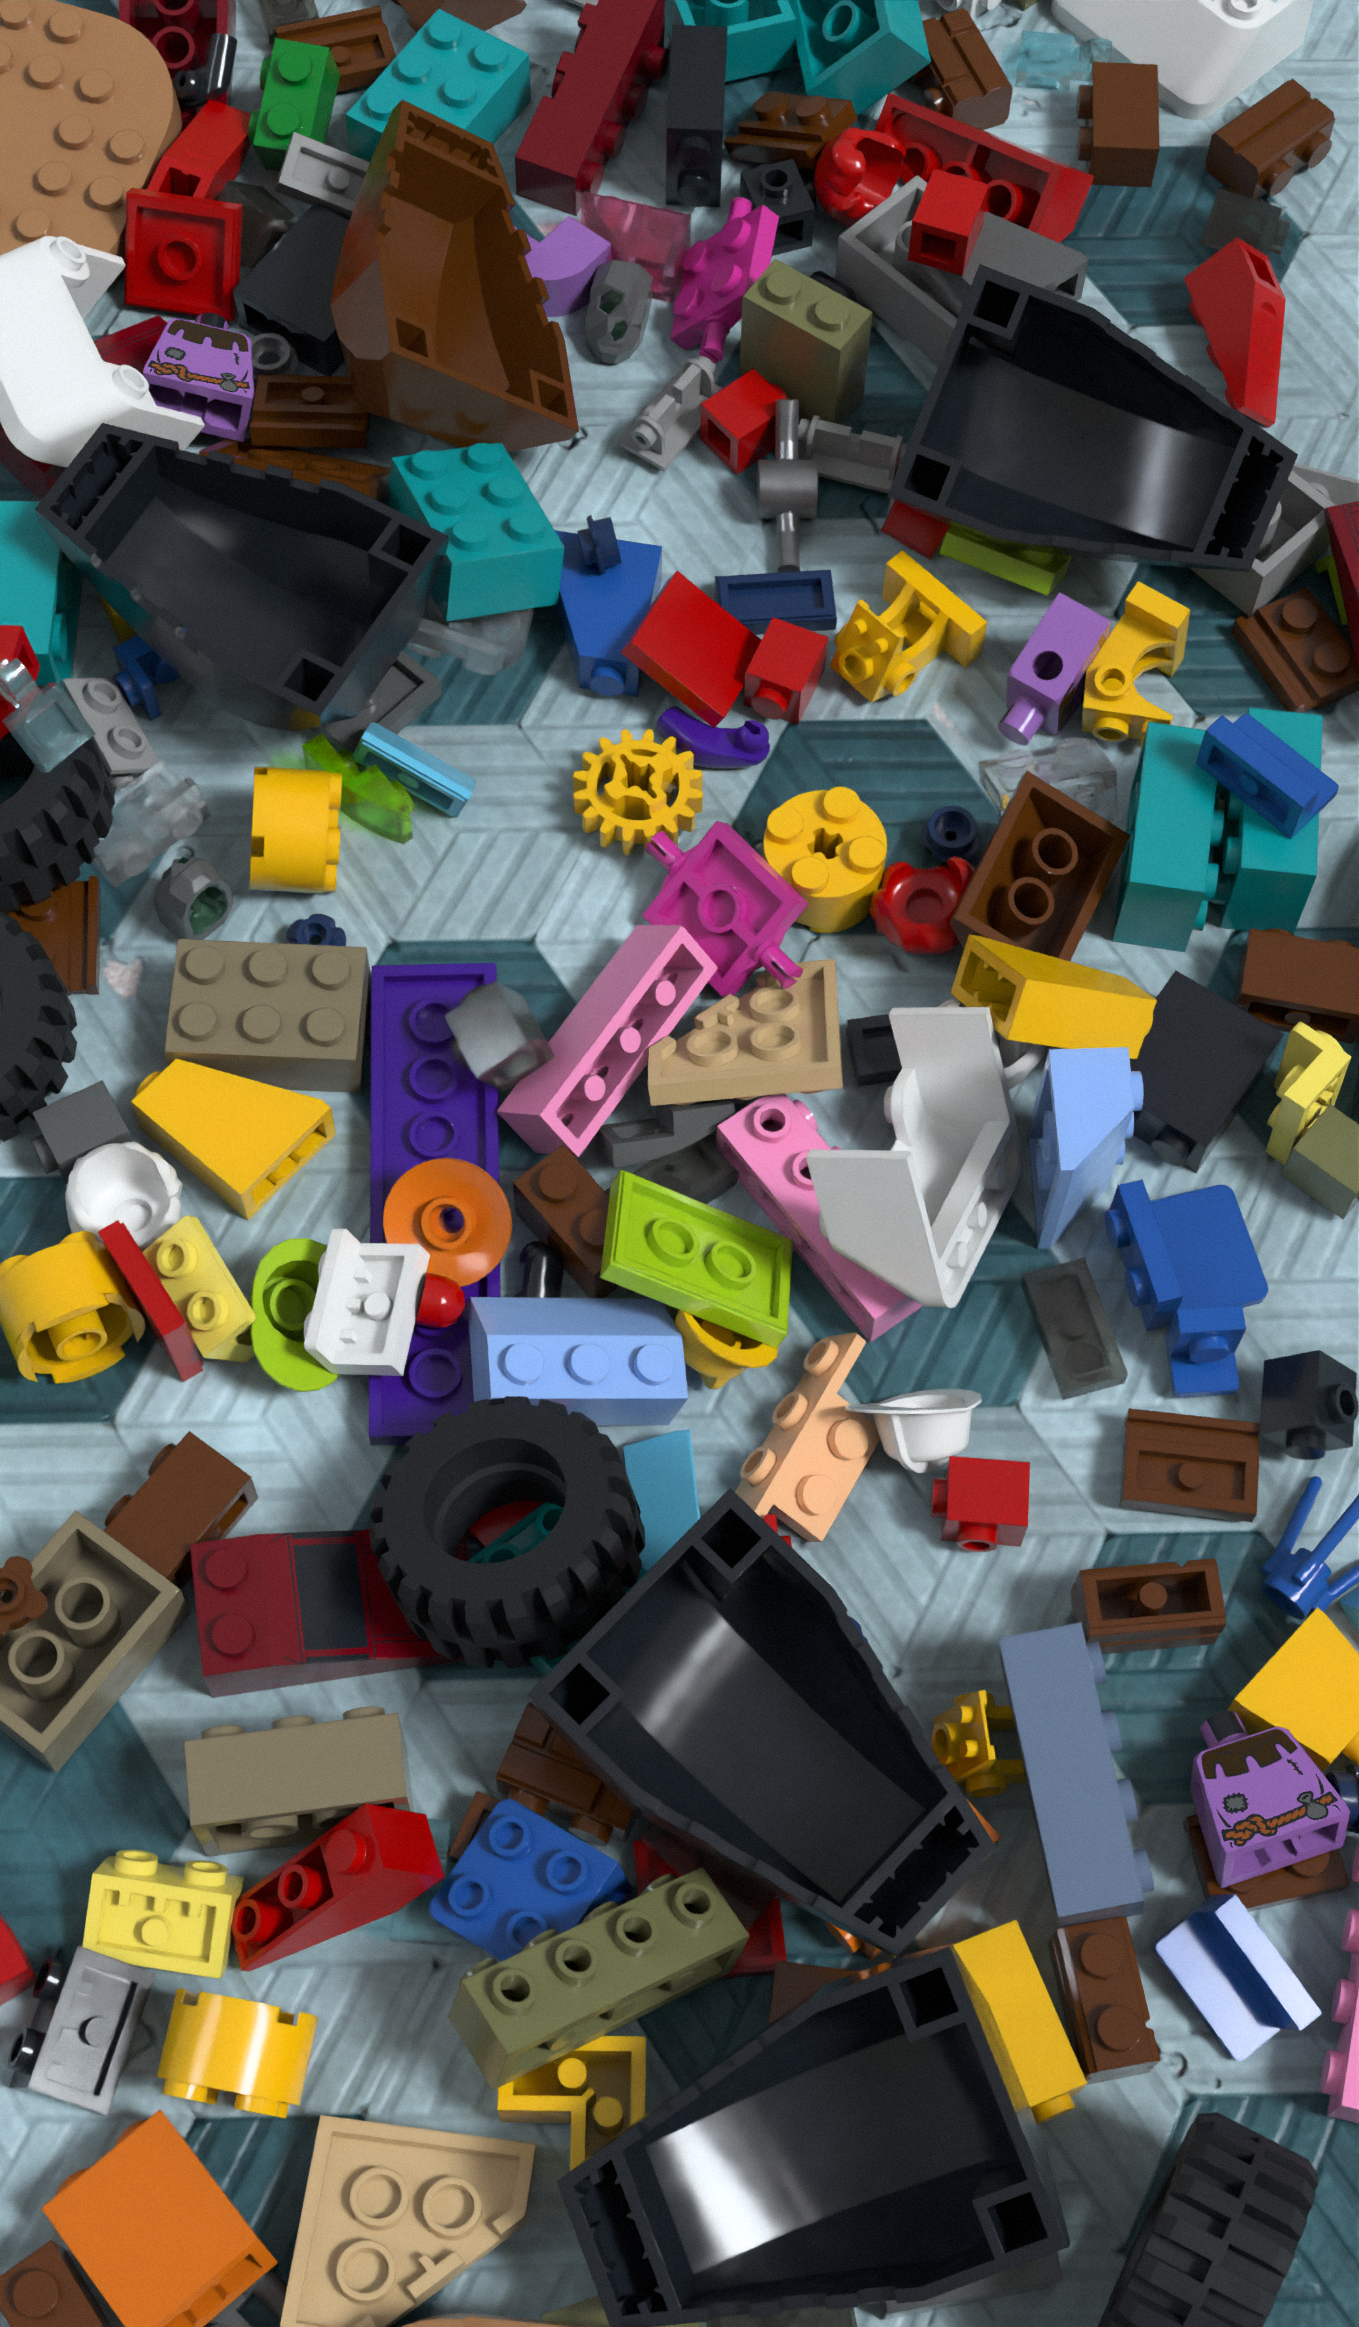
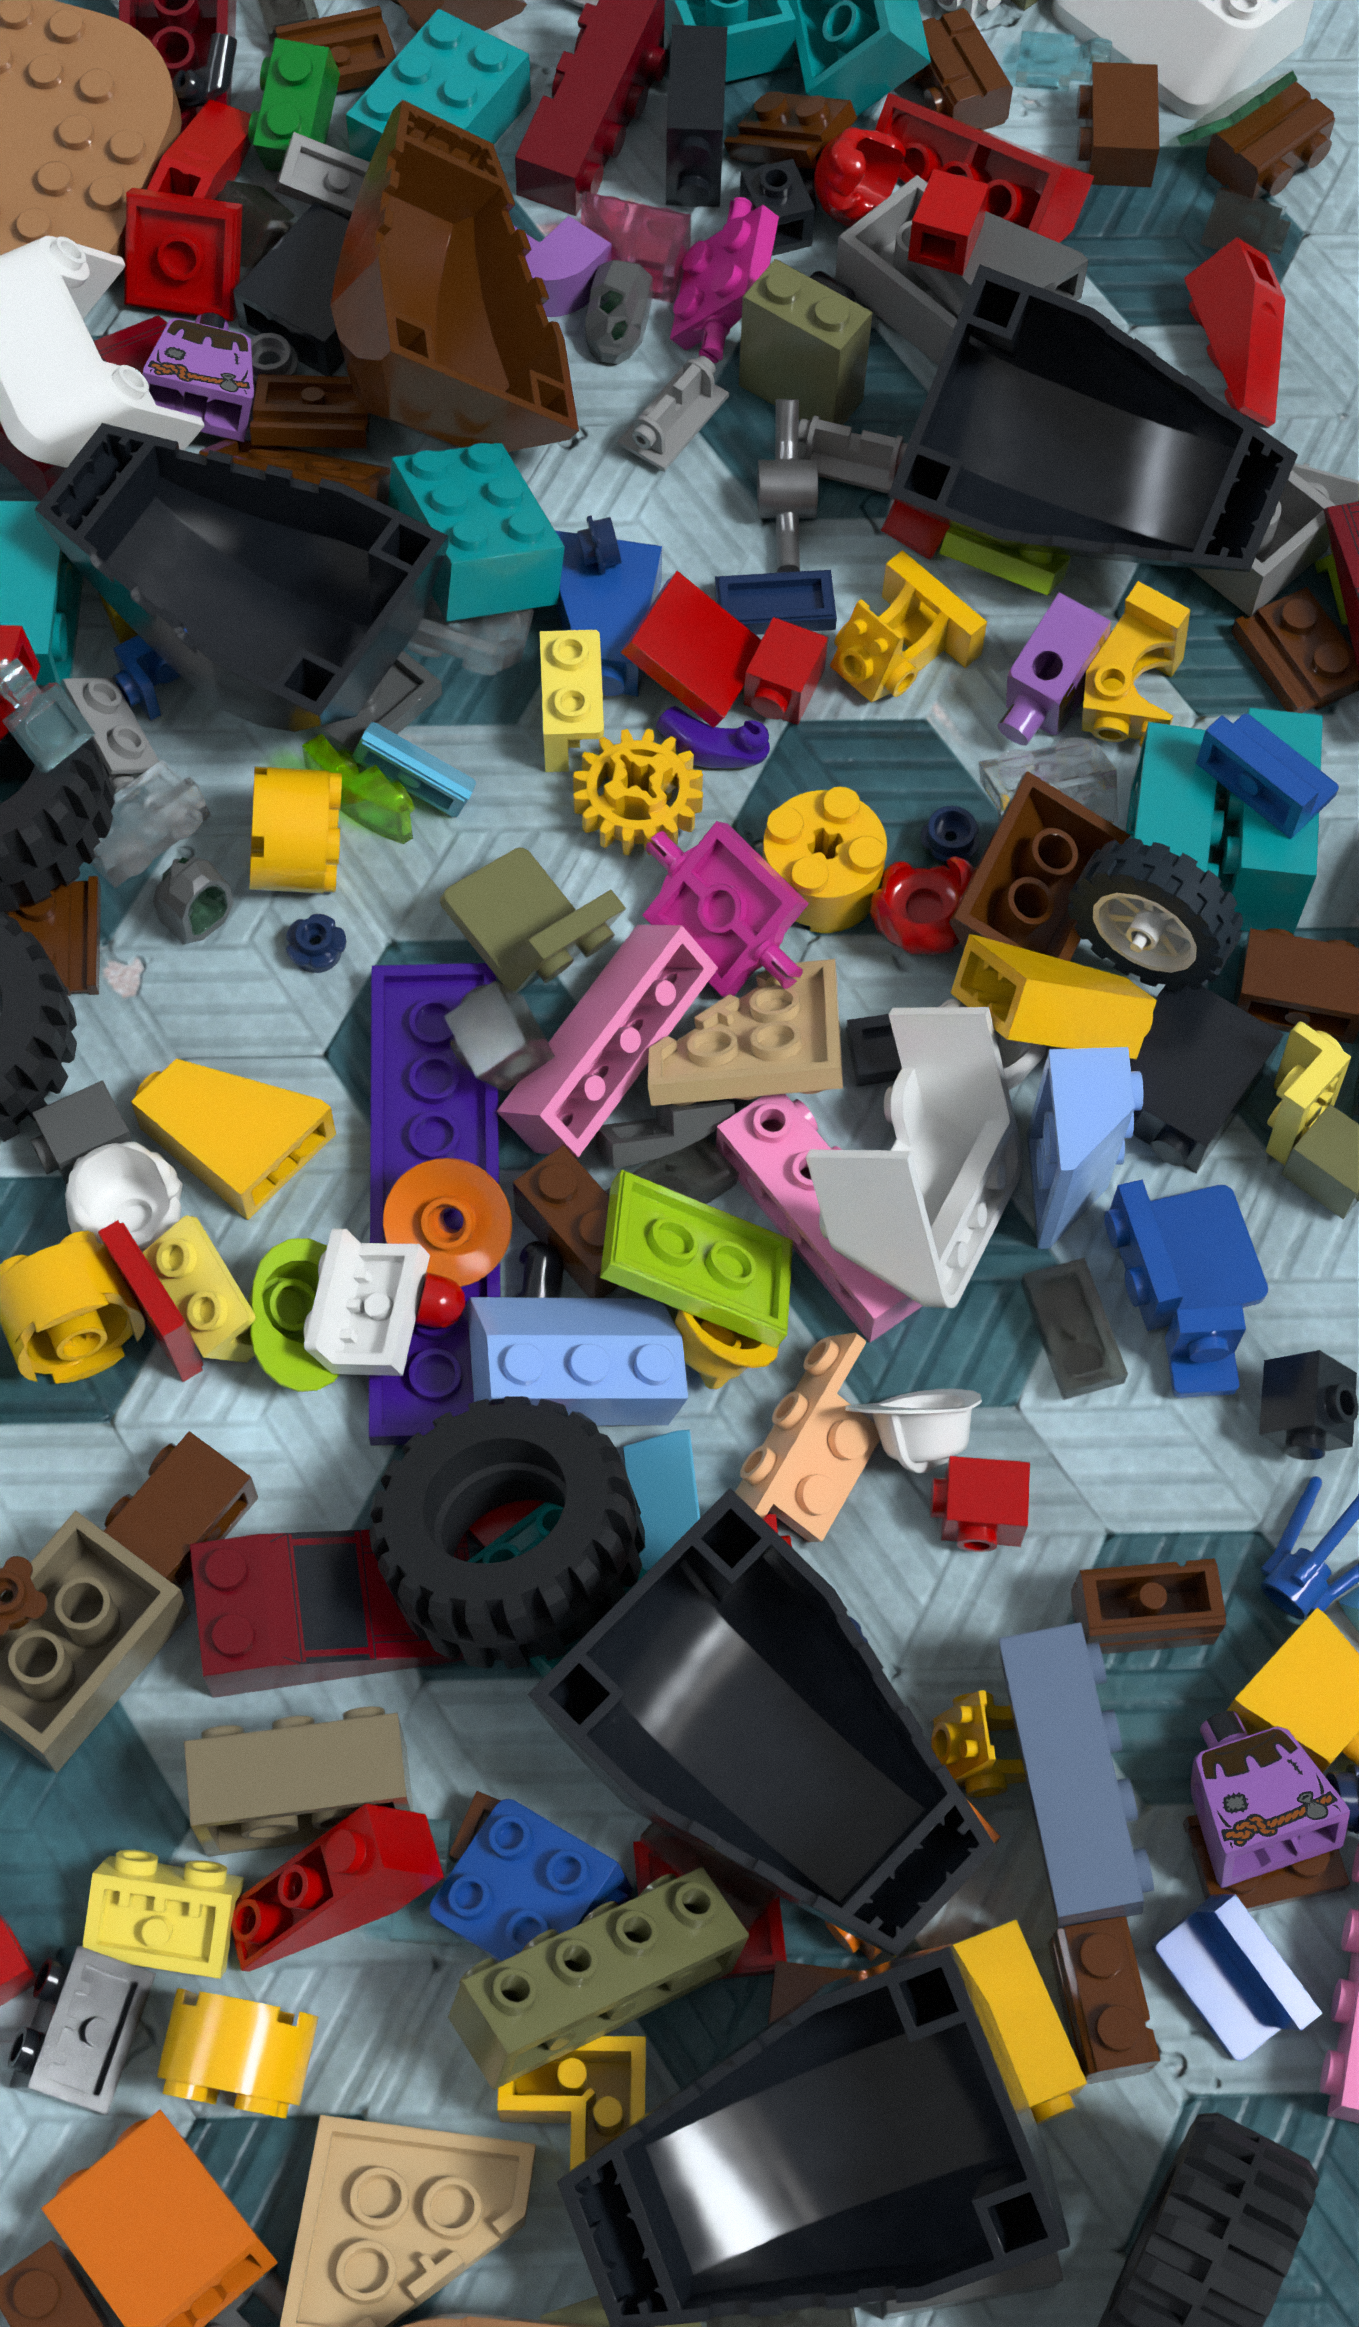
dark tan brick [164,939,371,1093] -> none
reddish brown brick [496,1702,638,1846] -> none
red brick [700,368,788,475] -> none
reddish brown plate [1120,1408,1260,1522] -> none
none -> olive bracket [439,847,626,995]
none -> light yellow bracket [540,630,604,772]
none -> black wheel [1068,838,1243,991]
none -> clear green piece [1176,70,1298,146]

